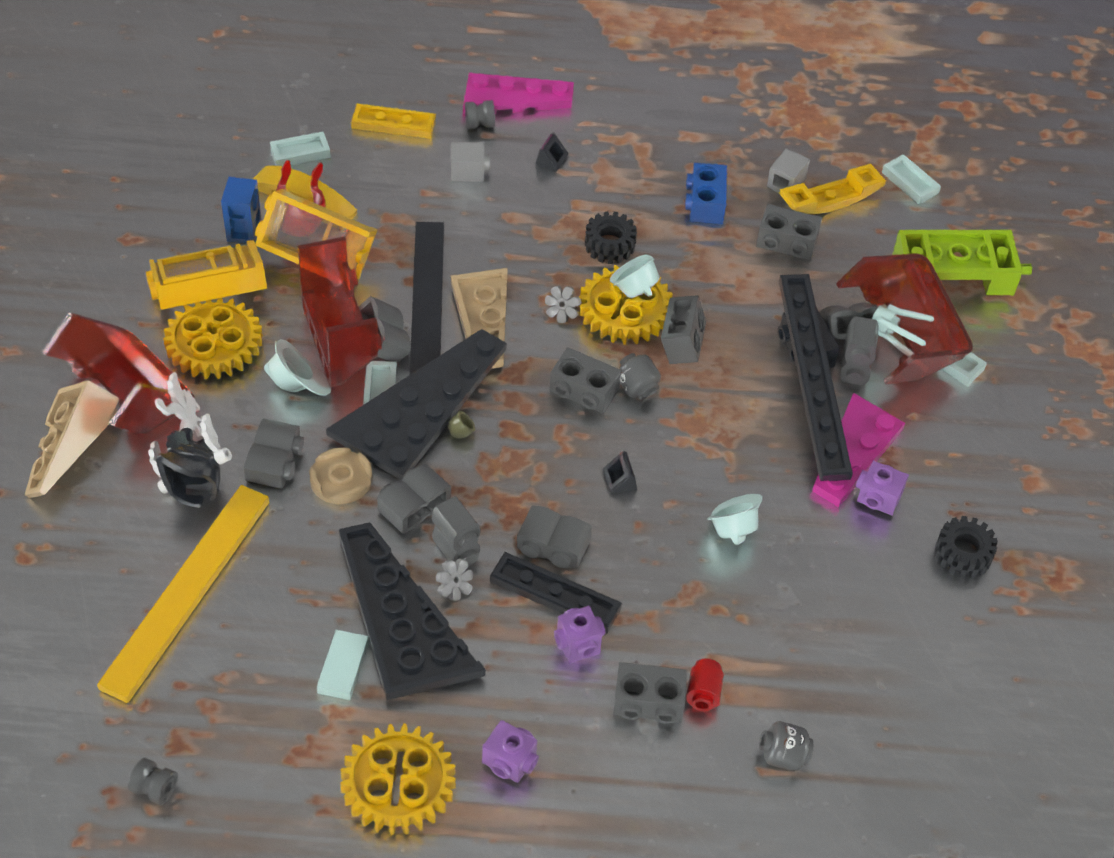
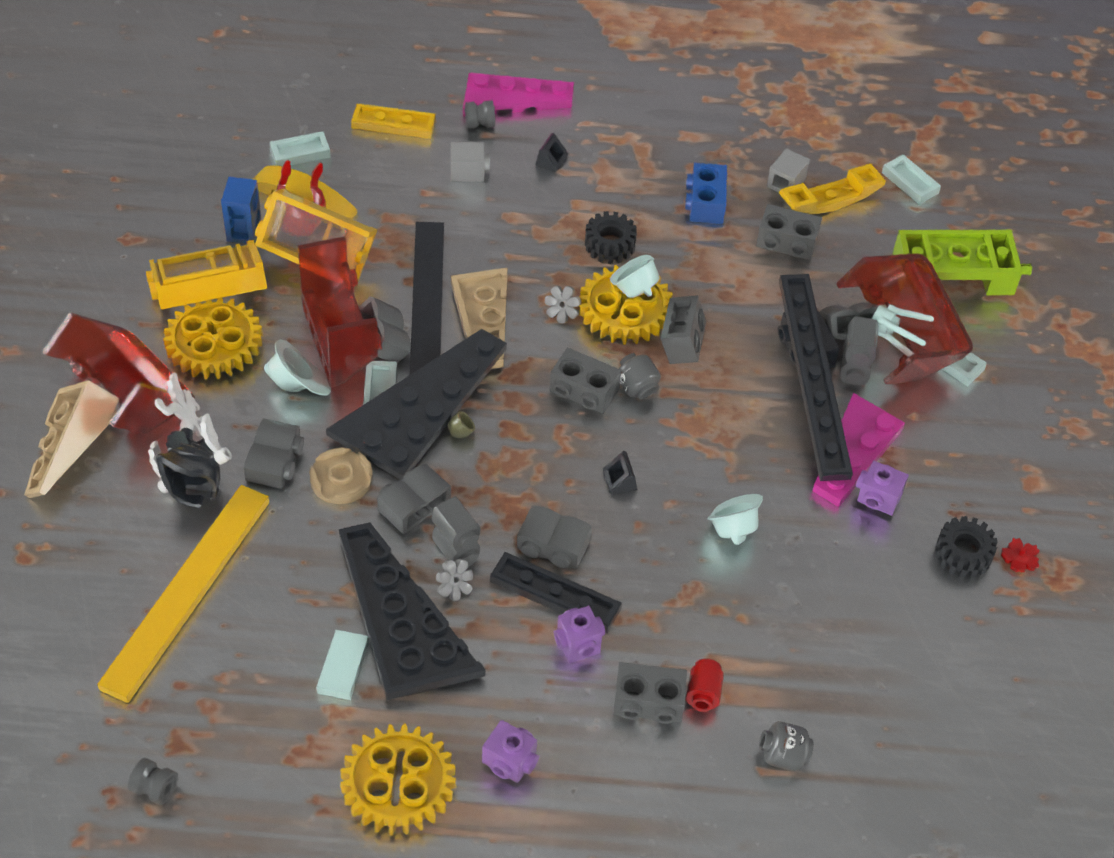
none -> red plant [1001,538,1040,572]

